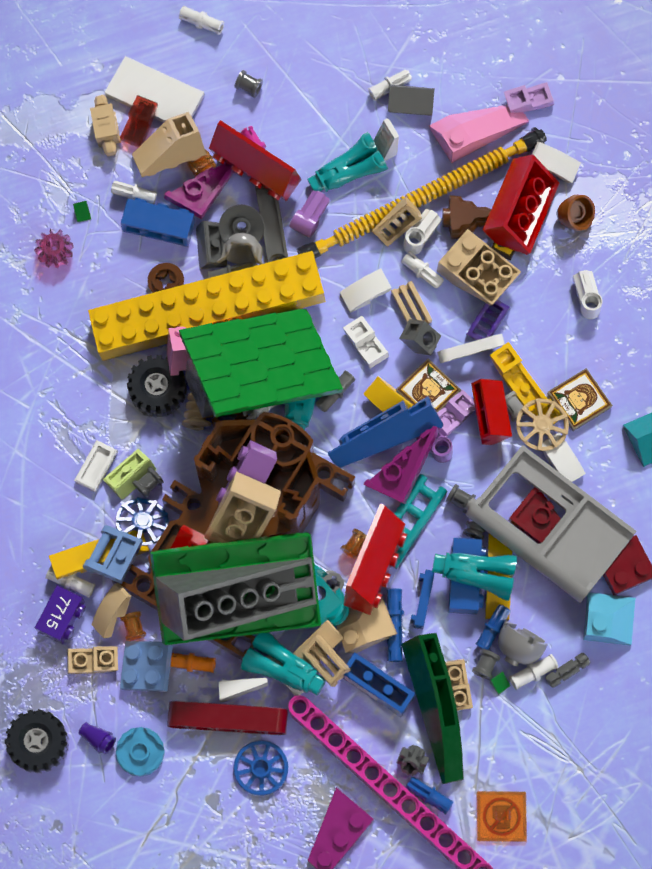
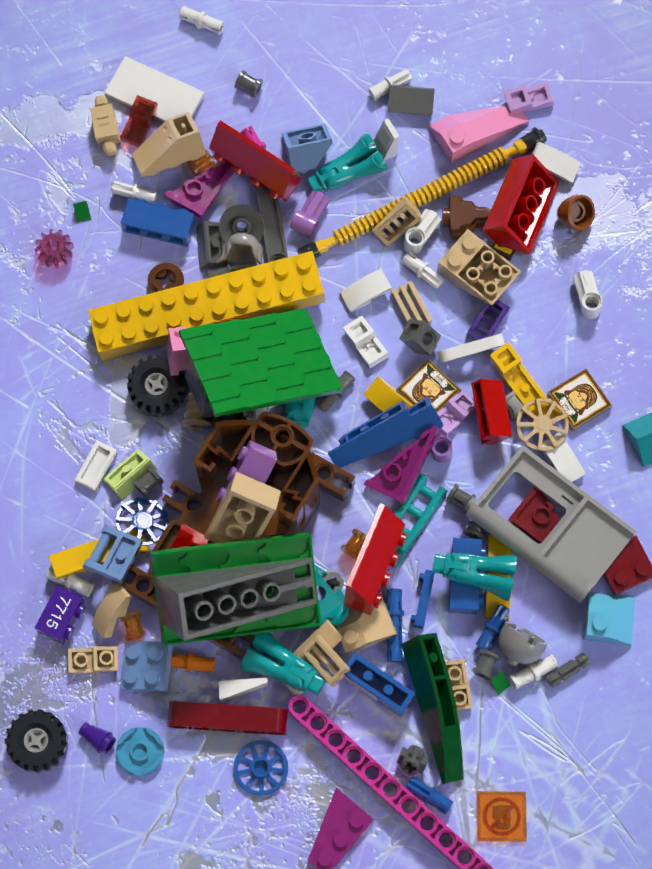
none -> medium blue slope [282,124,333,174]

